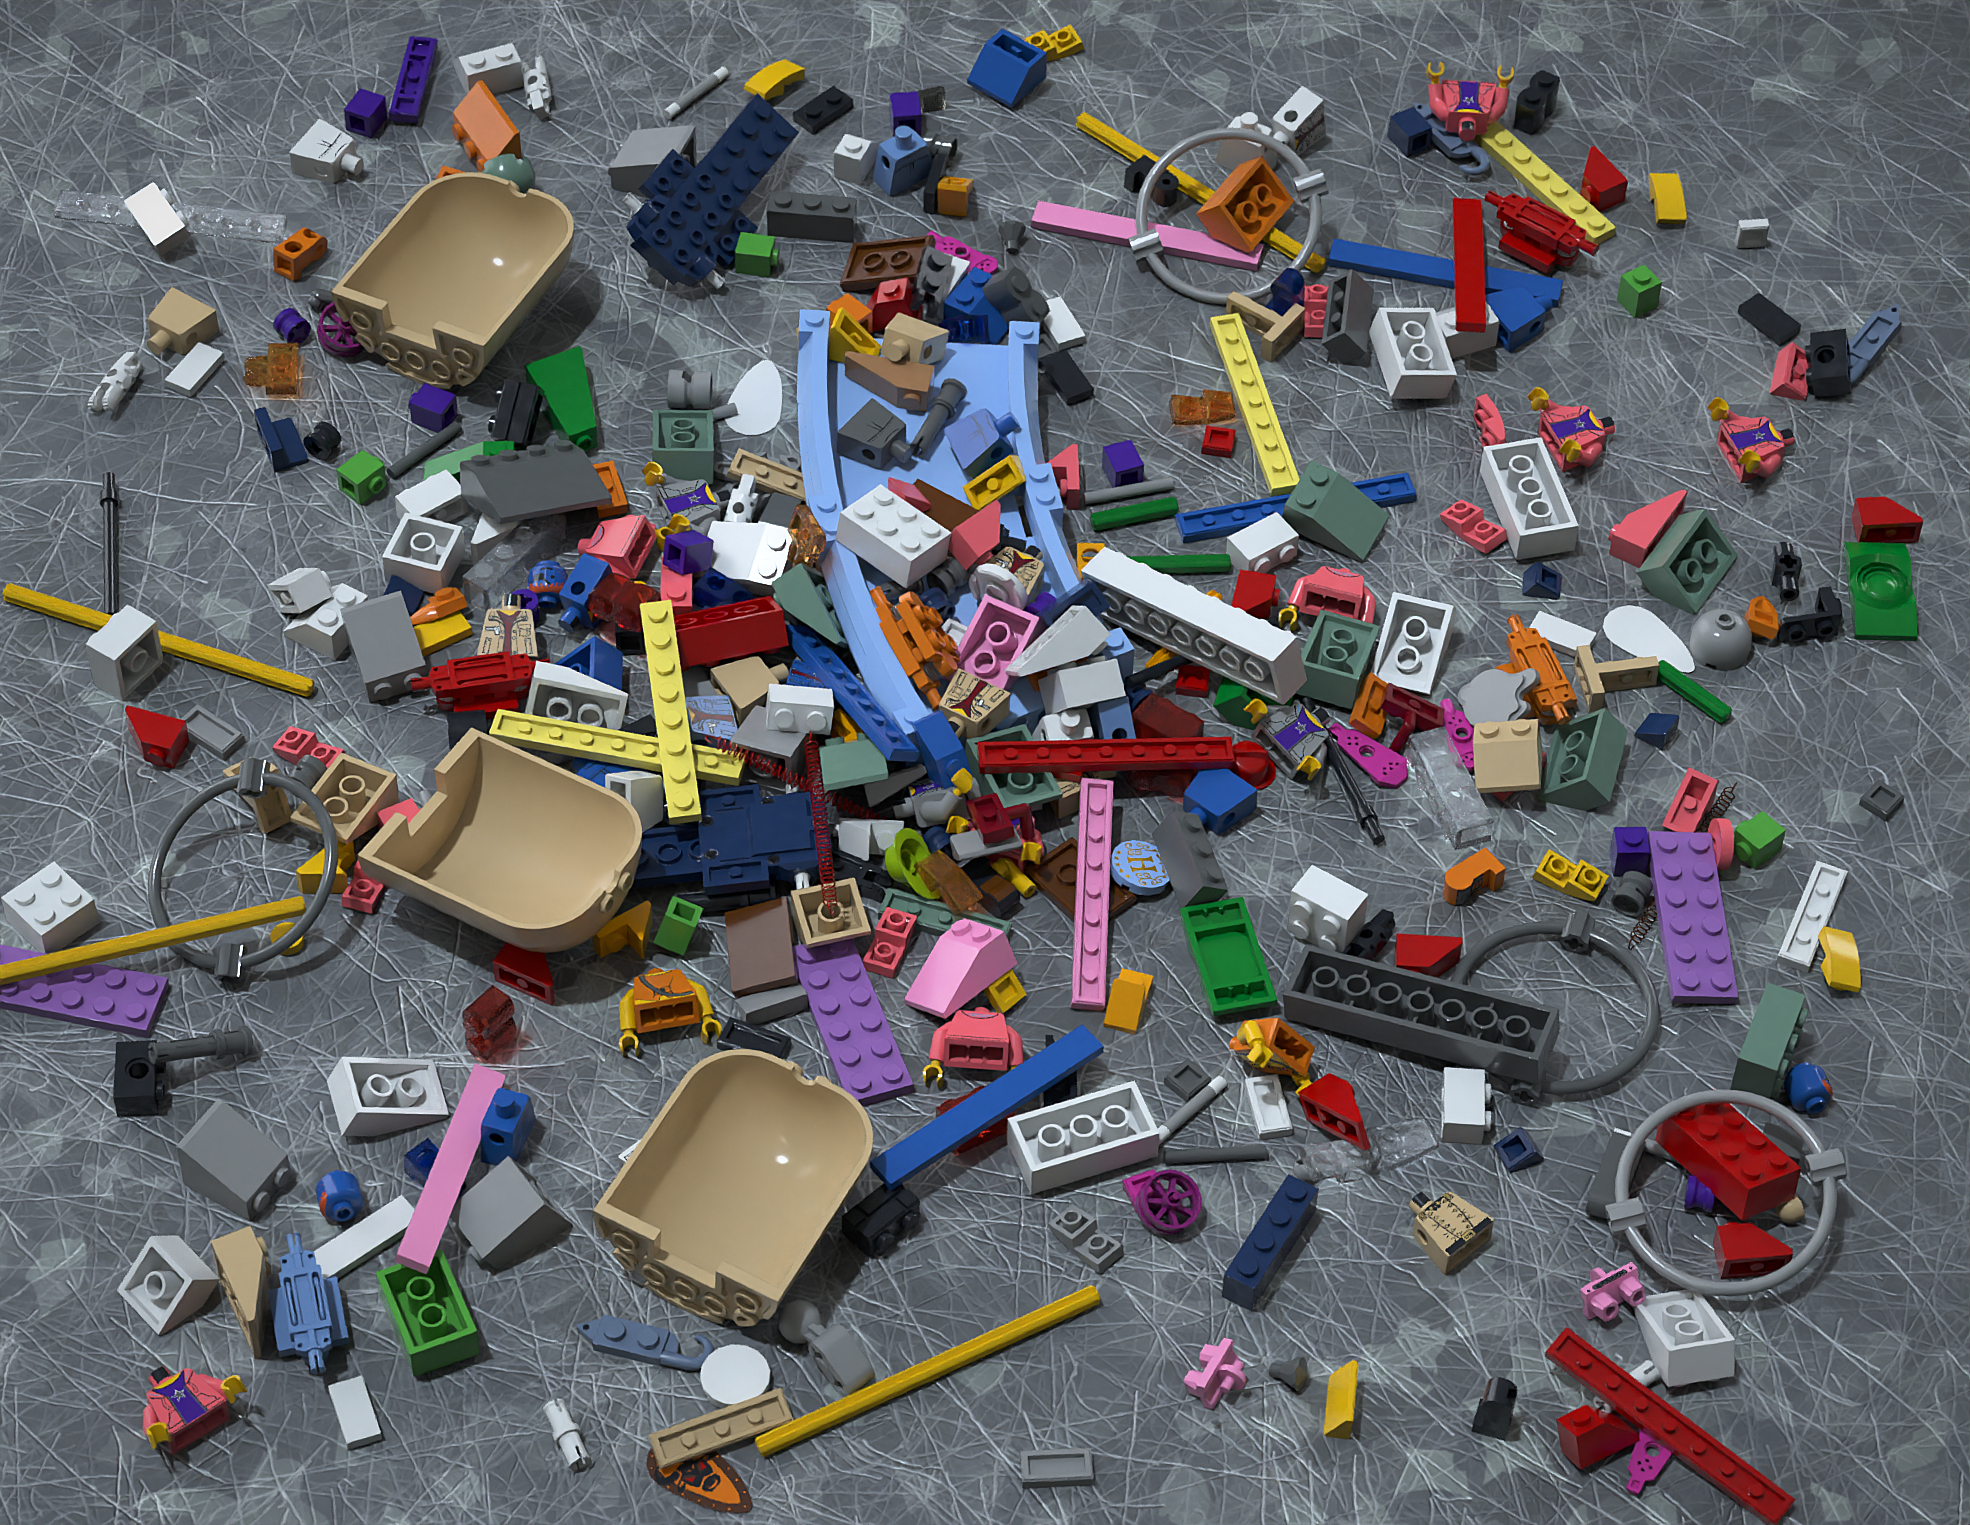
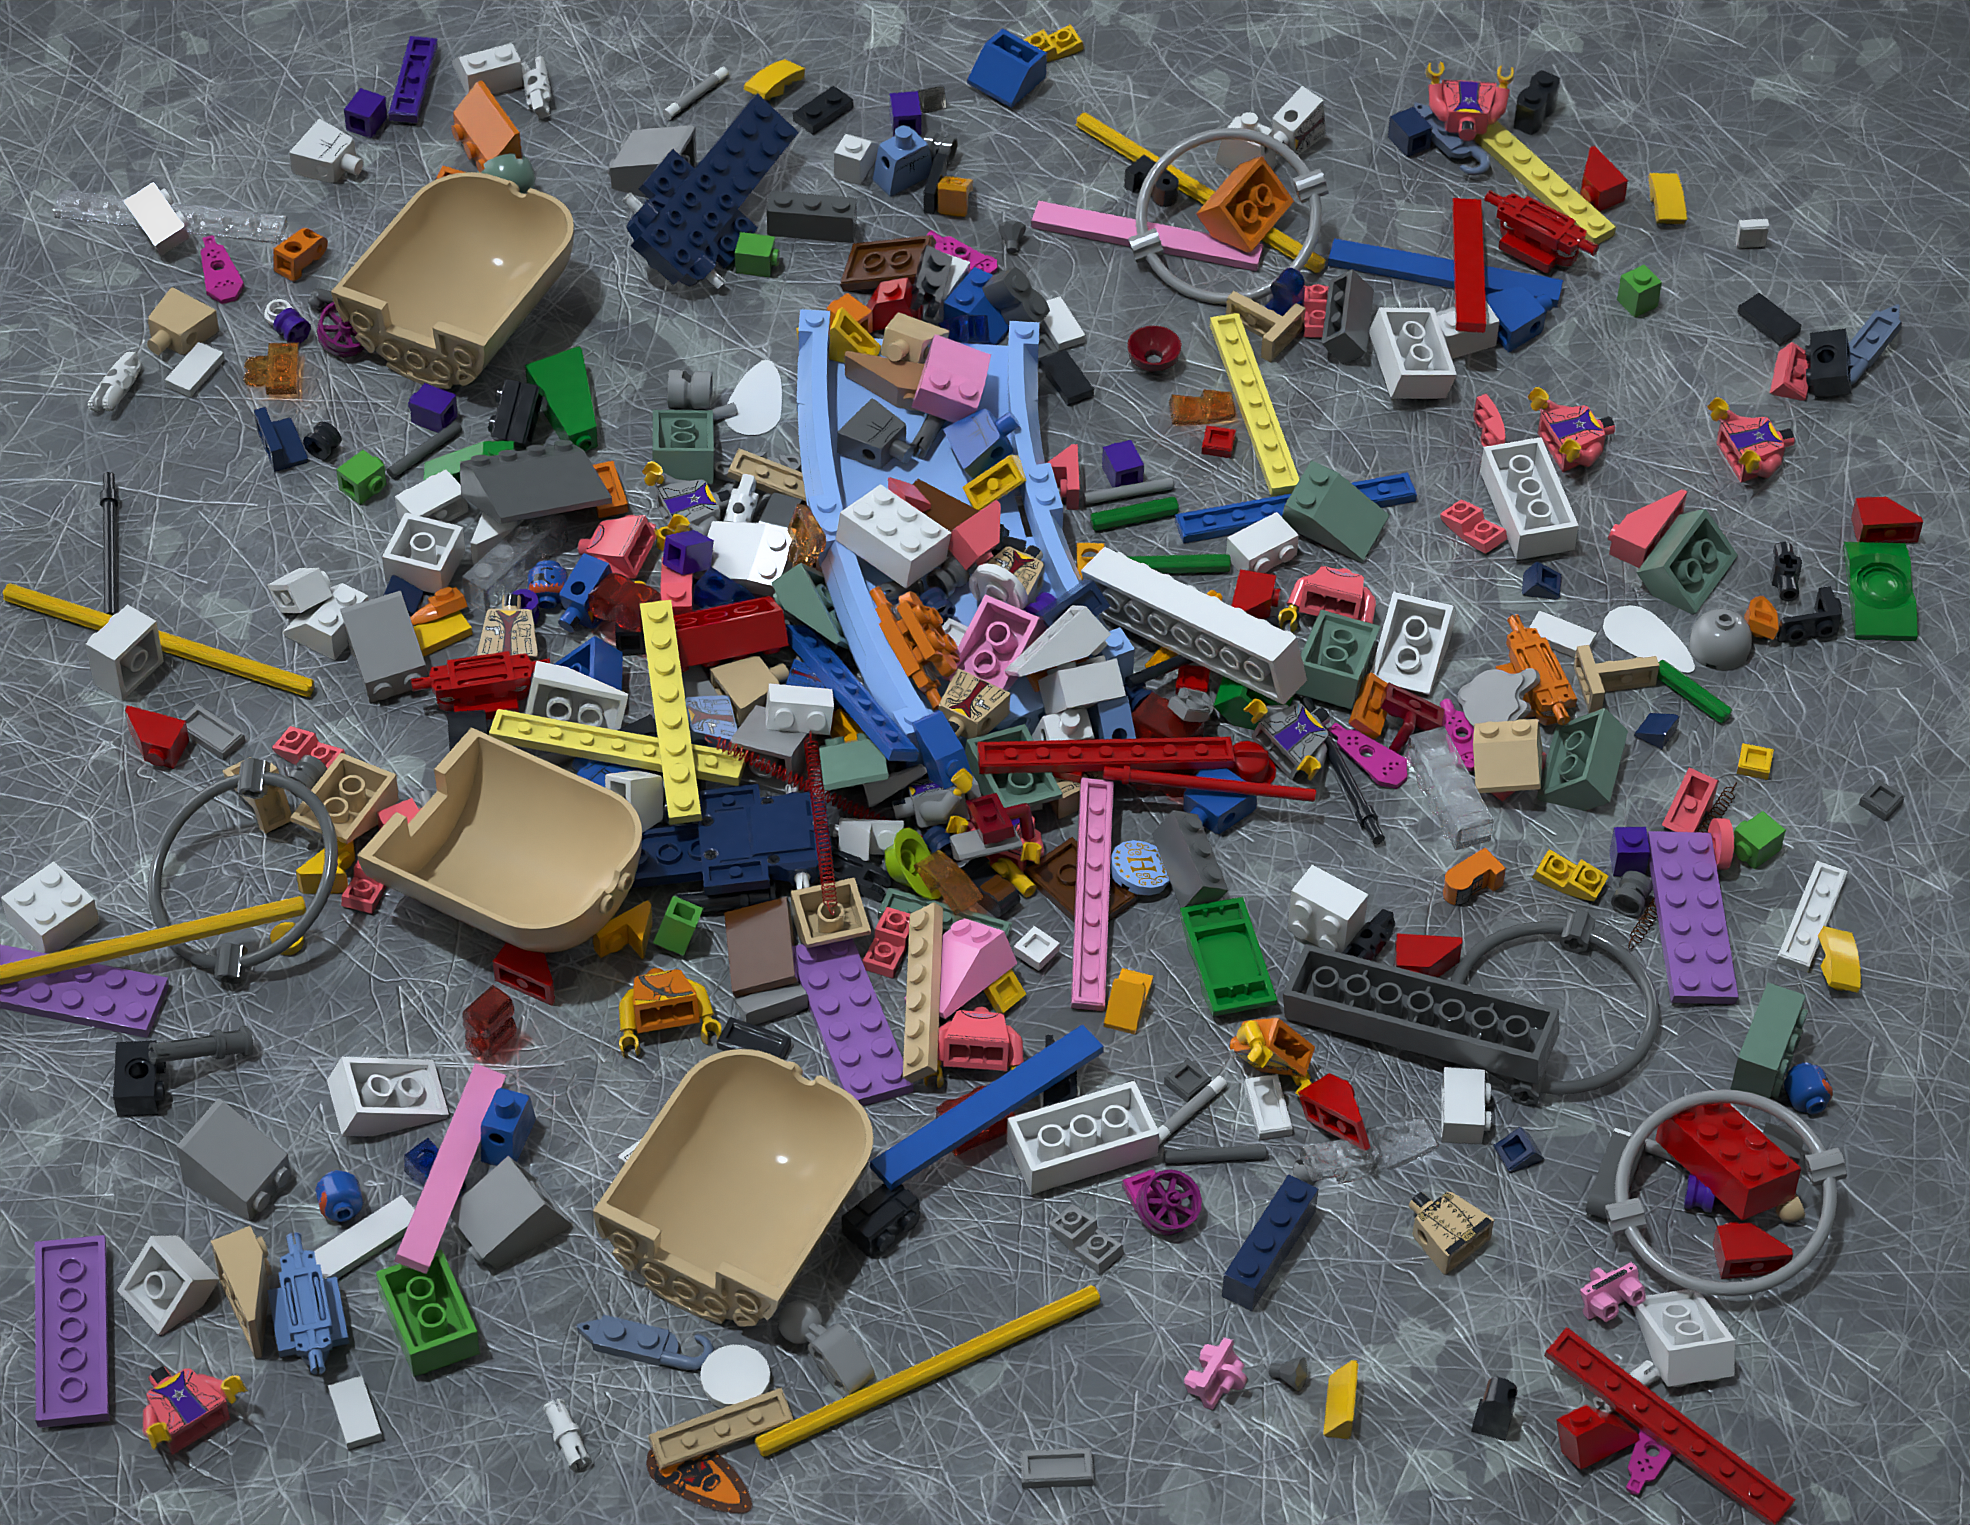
none -> medium lavender plate [35,1235,109,1428]
none -> dark pink piece [200,235,244,304]
none -> white plate [264,299,292,326]
none -> tan plate [903,902,943,1083]
none -> bright pink slope [911,334,991,423]
none -> white plate [1013,926,1060,971]
none -> red bar [1103,765,1316,802]
none -> dark red piece [1127,325,1181,372]
none -> light grey tile [1167,687,1214,722]
none -> yellow tile [1736,743,1774,780]

